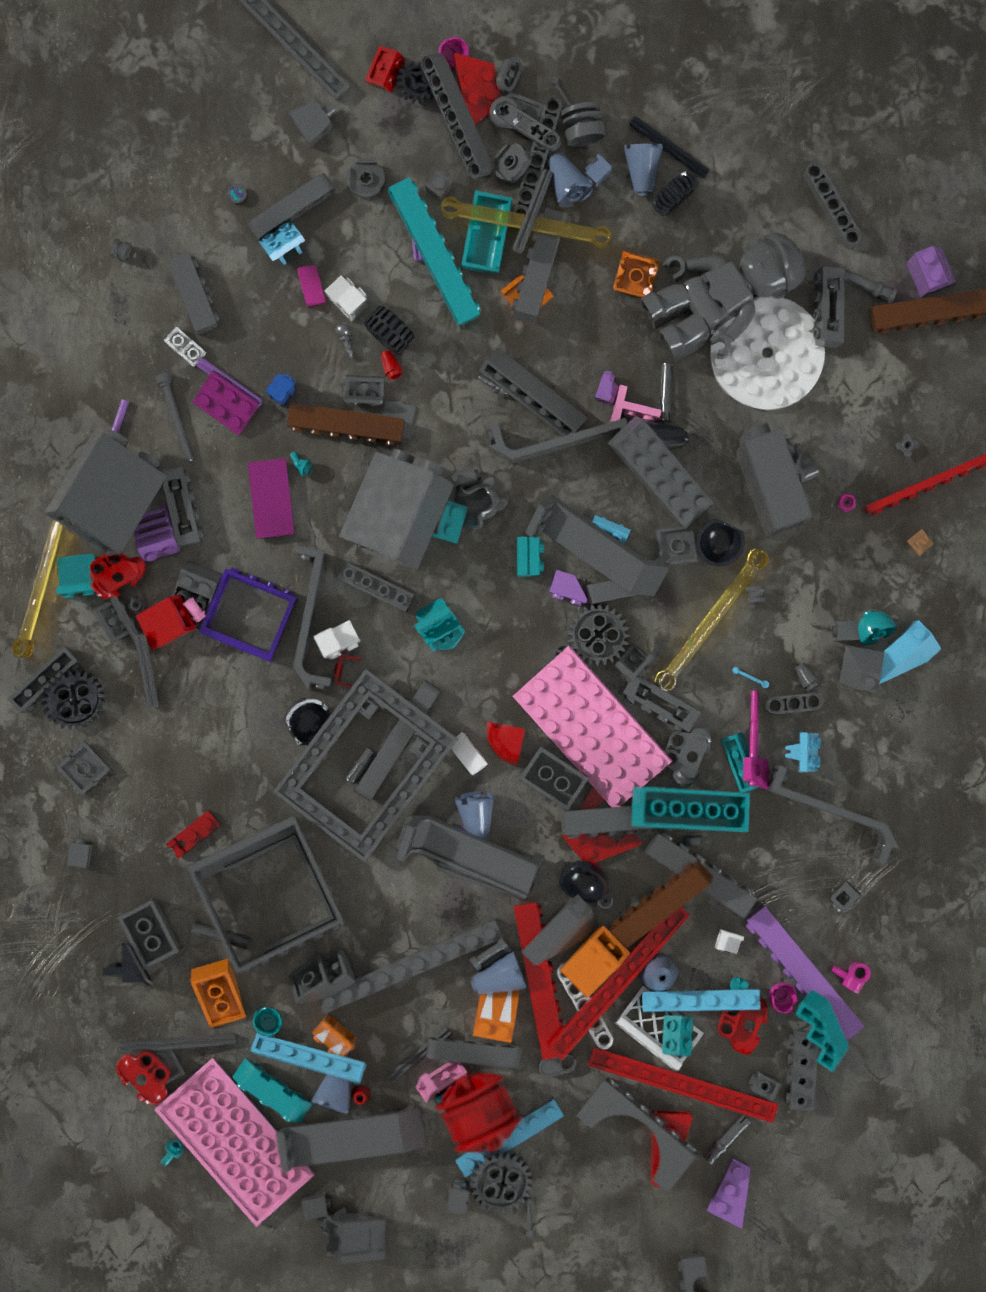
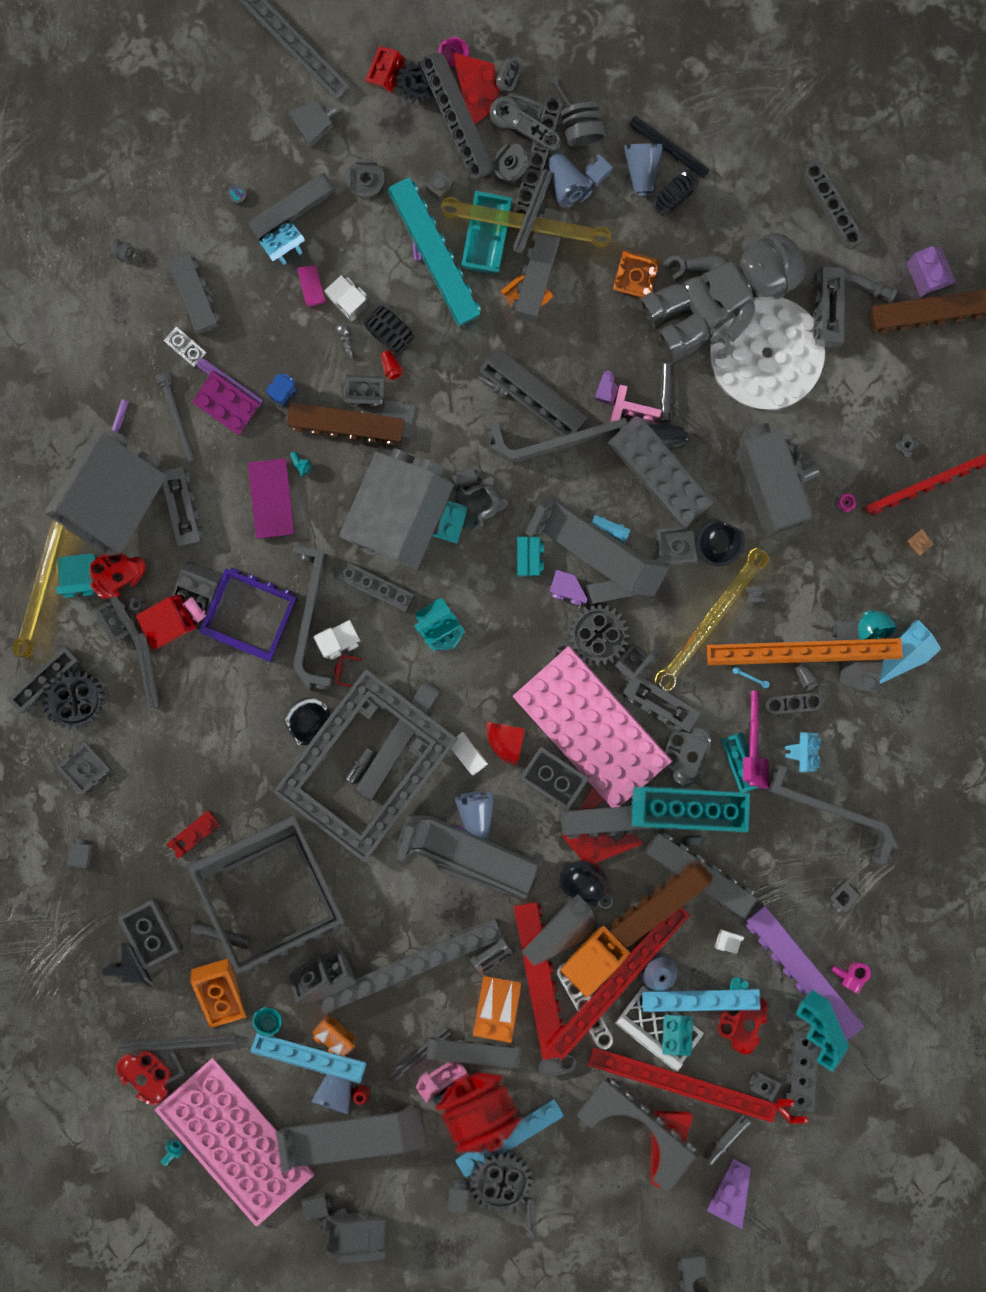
medium lavender plate [134,502,181,562] -> none
teal brick [232,1058,313,1124] -> none
sand blue cone [471,952,526,995] -> none
dark pink hair [769,982,798,1014] -> none
none -> orange plate [707,638,903,665]
none -> red piece [776,1099,809,1124]

